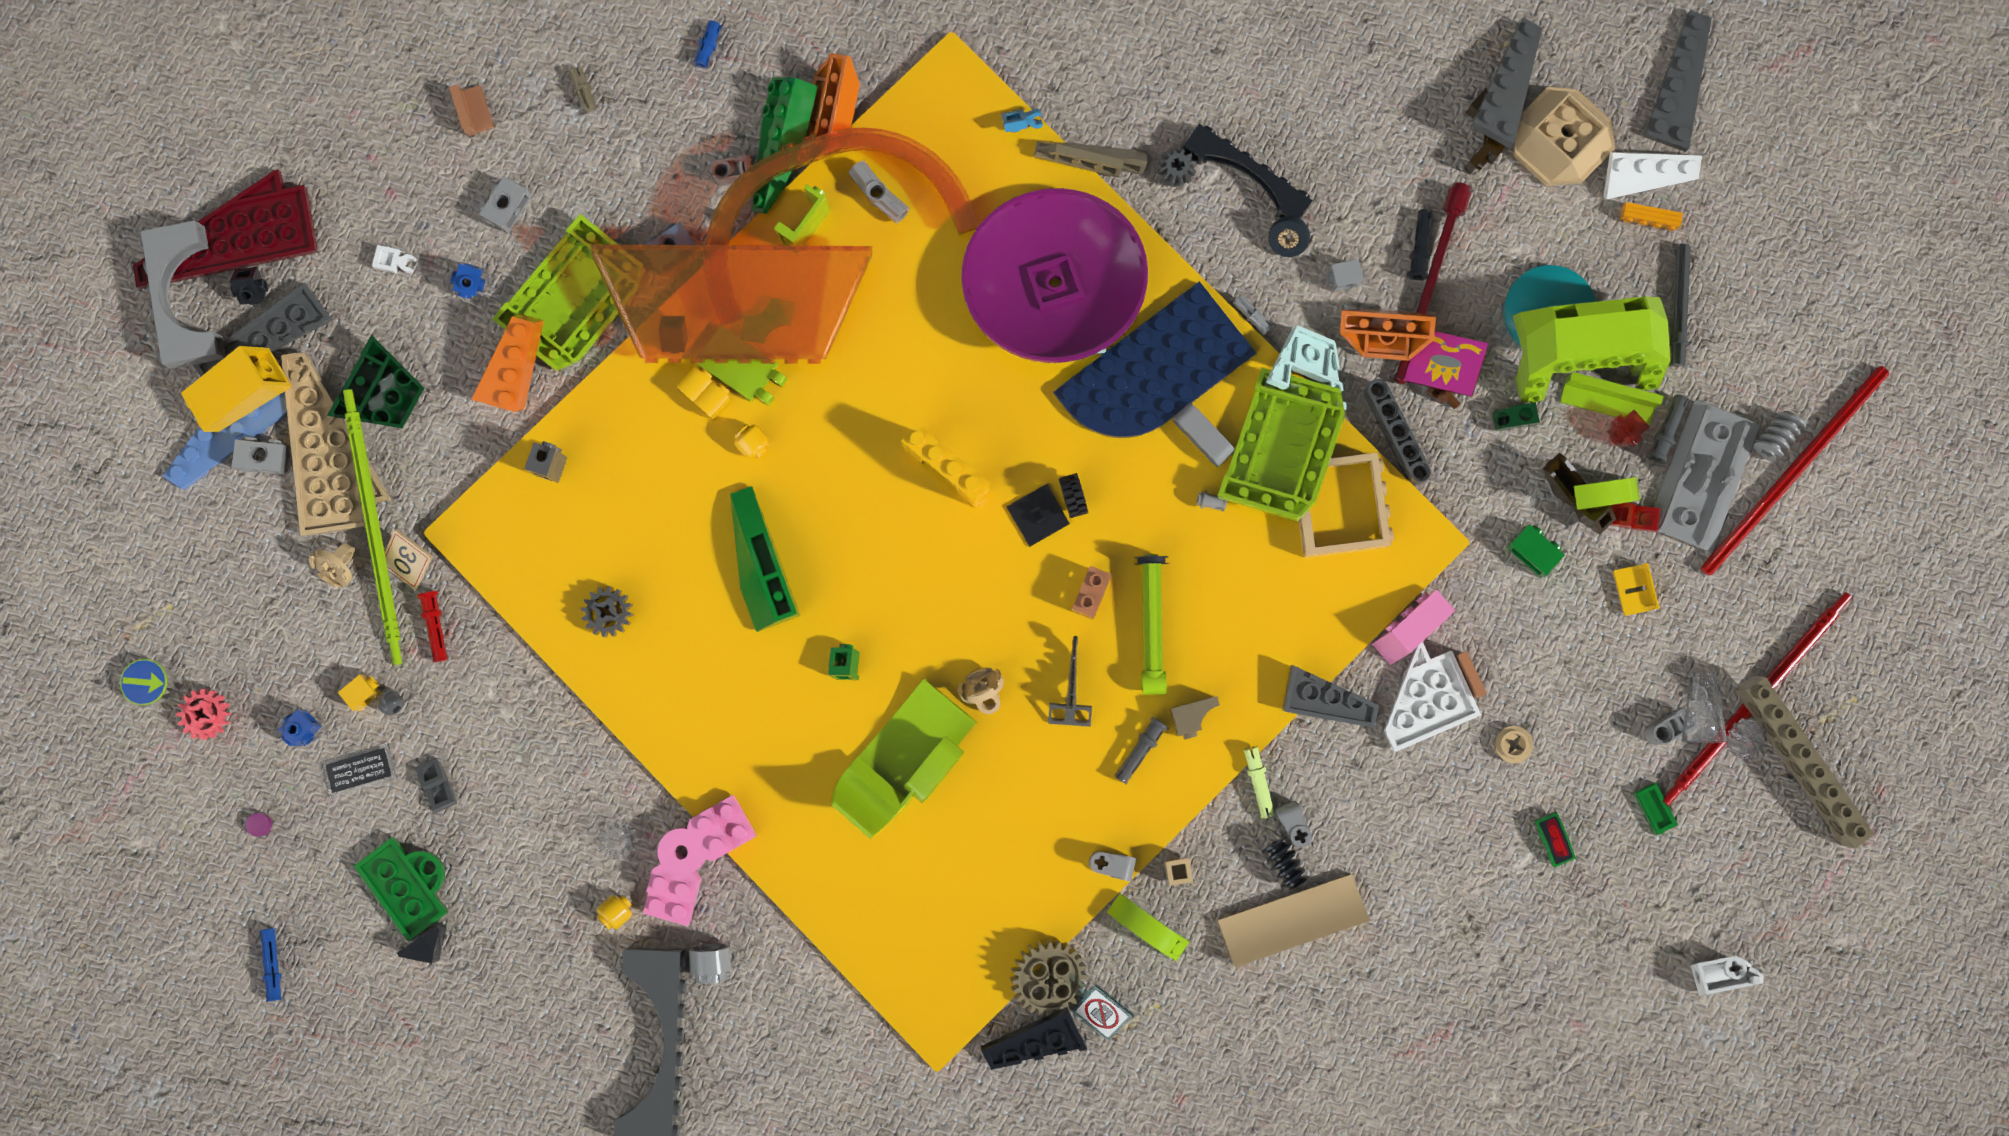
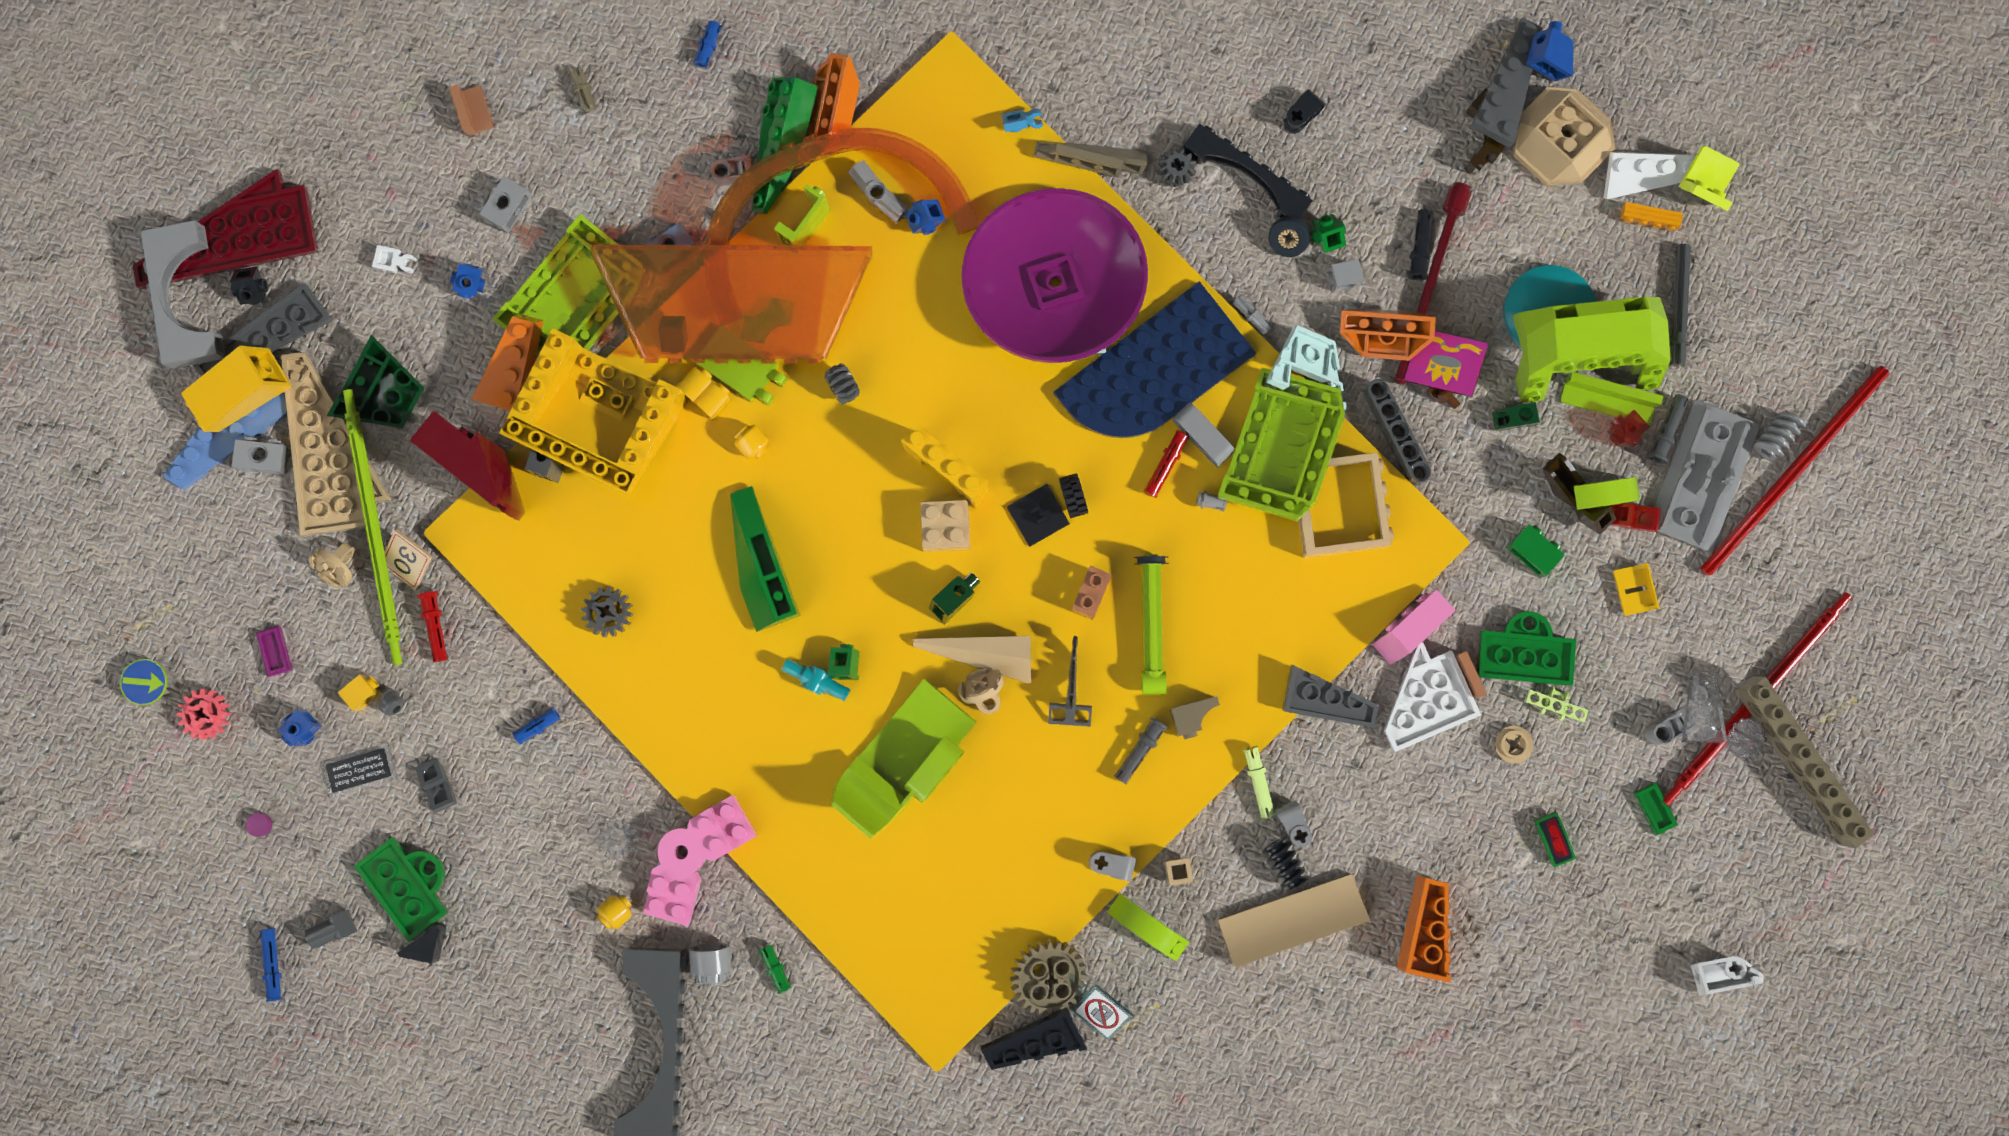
dark grey wing [1643,10,1712,152] -> none
none -> magenta tile [256,626,293,677]
none -> dark grey piece [305,909,357,949]
none -> dark red windscreen [410,411,525,521]
none -> yellow slope [499,328,688,496]
none -> blue pin [512,707,561,744]
none -> green pin [758,944,792,994]
none -> teal pin [781,658,851,701]
none -> dark grey gear [825,363,860,404]
none -> blue brick [905,199,946,235]
none -> tan wedge [913,636,1031,683]
none -> tan brick [921,500,970,552]
none -> dark green torso [929,572,980,624]
none -> red pin [1144,430,1189,498]
none -> black piece [1284,89,1326,134]
none -> green brick [1310,214,1346,253]
none -> orange wedge [1396,875,1451,983]
none -> green plate [1477,611,1576,686]
none -> yellowish green piece [1524,686,1589,723]
none -> blue torso [1526,21,1573,82]
none -> neon yellow bracket [1678,145,1739,211]

